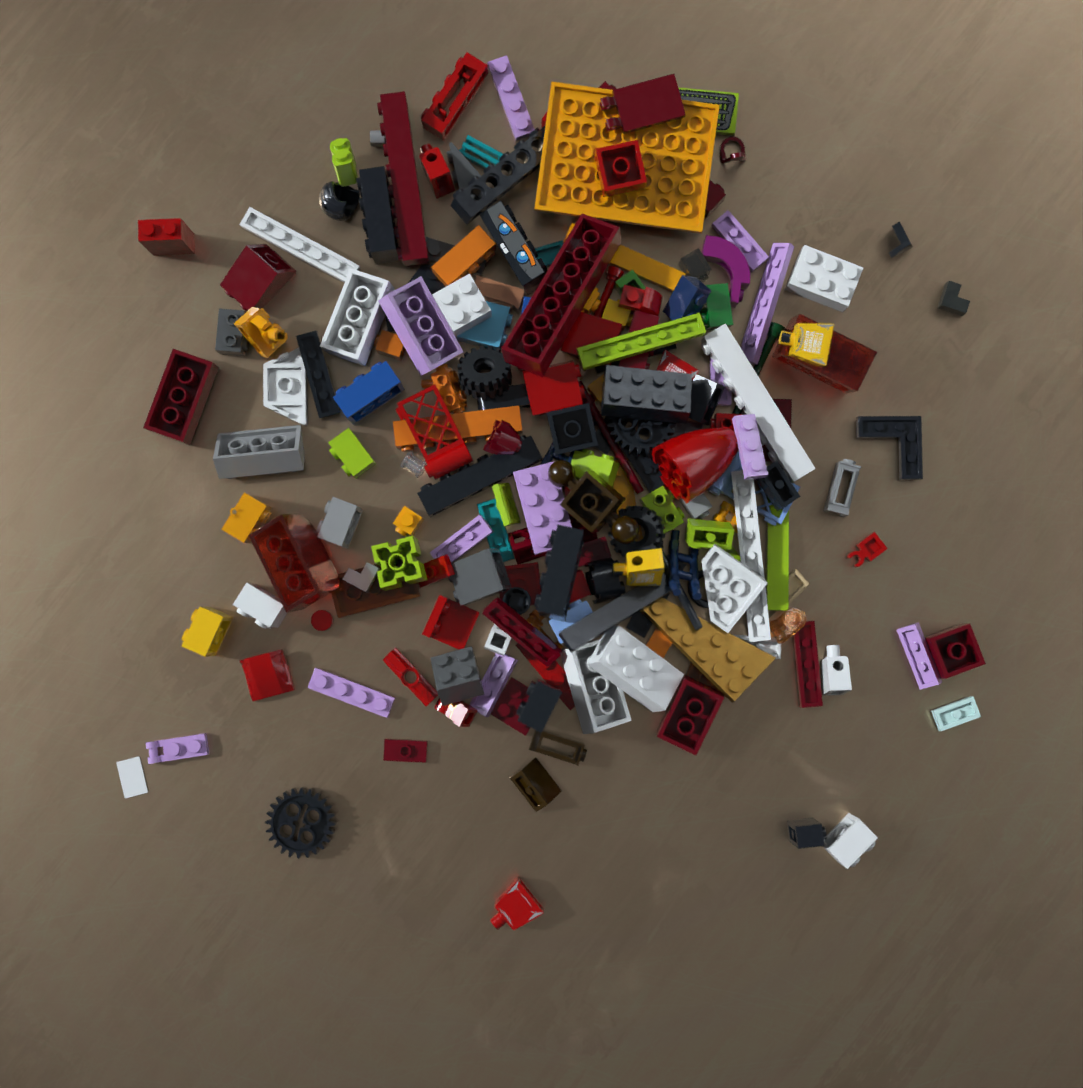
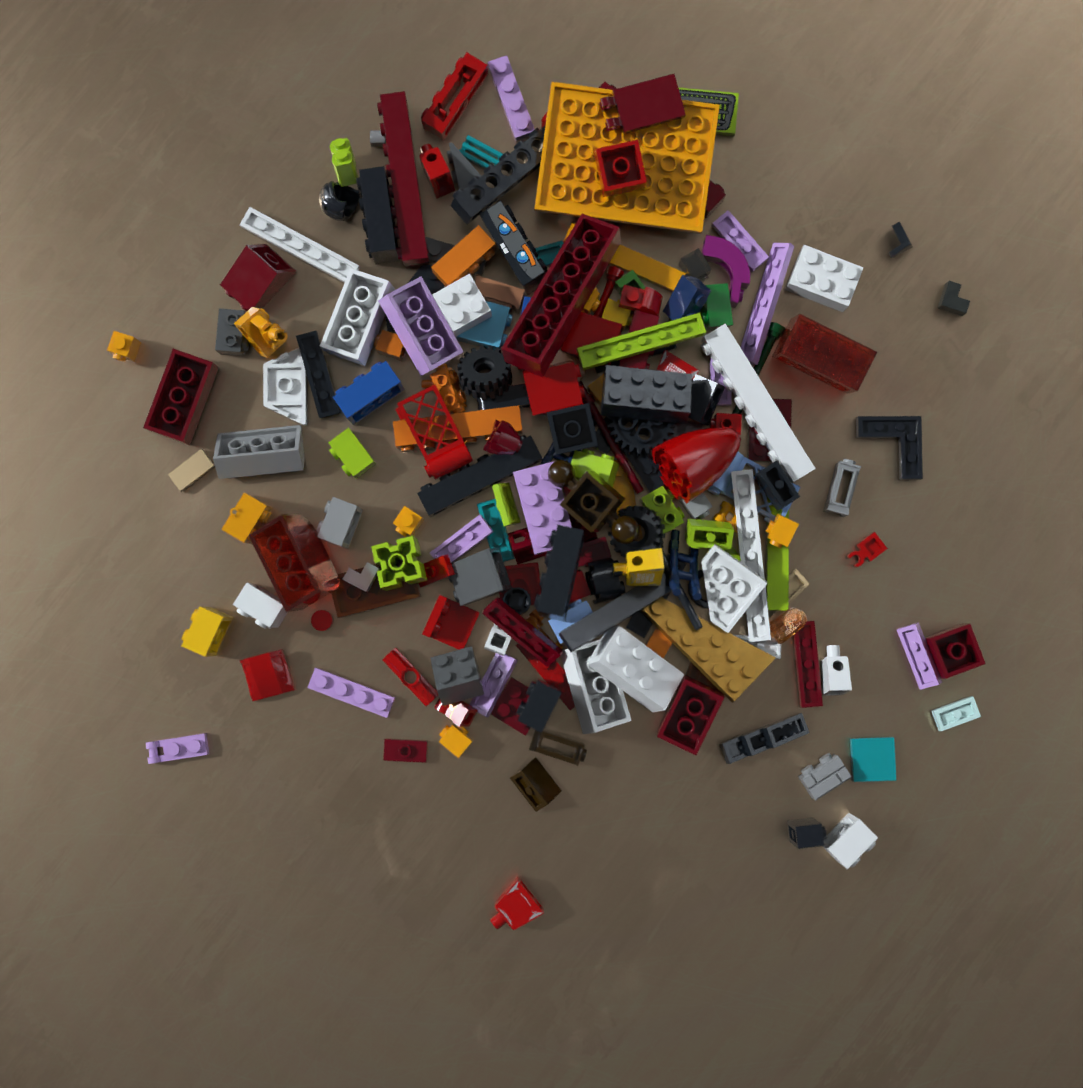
white sticker [116,756,148,798] -> none
red brick [138,218,195,256] -> none
black gear [265,787,336,859] -> none
clear bush [400,451,427,478] -> none
dark red piece [720,136,746,163] -> none
lavender plate [732,414,768,480] -> none
yellow torso [779,323,834,367] -> none
none -> light orange brick [107,331,141,362]
none -> tan tile [168,449,215,492]
none -> light orange brick [439,724,473,758]
none -> black slope [719,713,810,764]
none -> light orange brick [765,514,799,548]
none -> light grey brick [798,753,852,801]
none -> teal tile [850,737,897,782]

